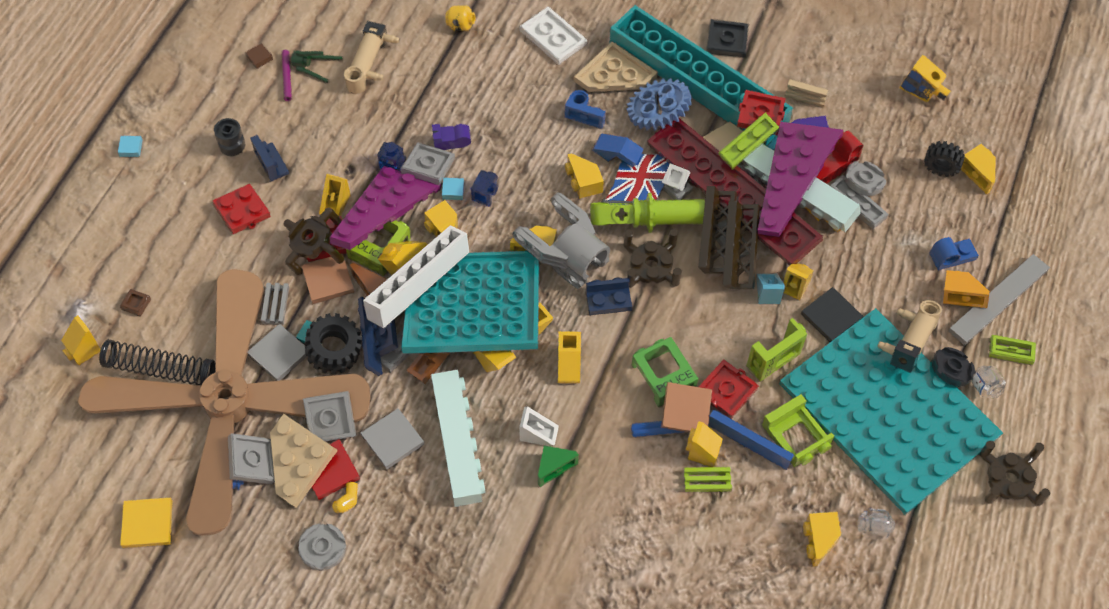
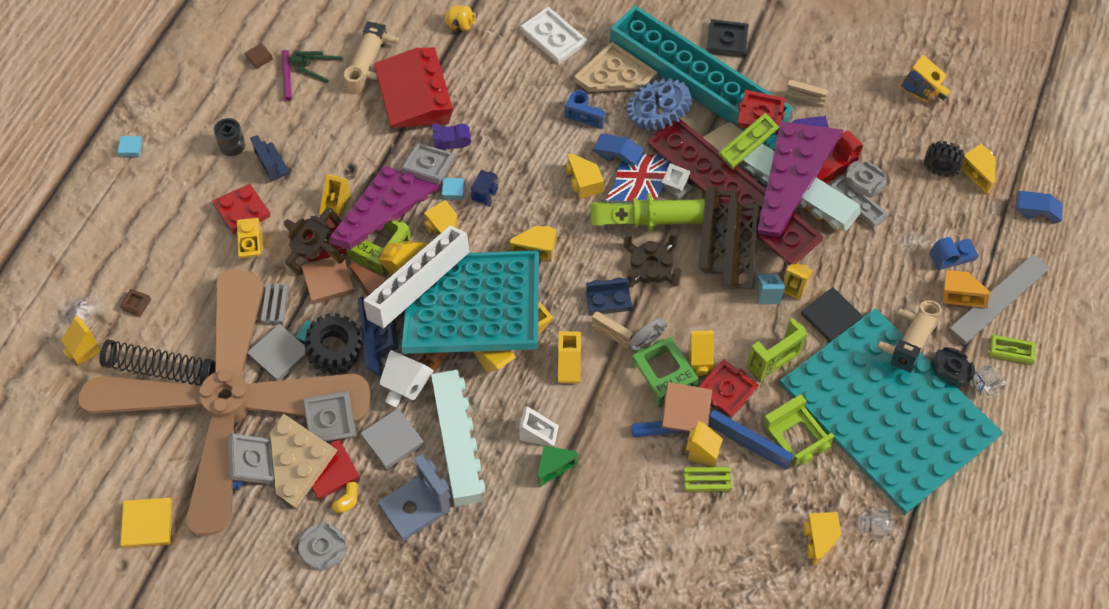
clear blue brick [377,142,407,171] -> none
light grey piece [512,192,610,289] -> none
dark brown plate [980,440,1050,506] -> none
none -> yellow slope [237,218,264,259]
none -> red slope [374,47,453,128]
none -> sand blue bracket [378,454,451,541]
none -> white torso [380,350,434,408]
none -> tan tile [592,311,633,349]
none -> light grey tile [628,318,667,352]
none -> yellow slope [687,330,714,377]
none -> blue slope [1016,191,1063,223]

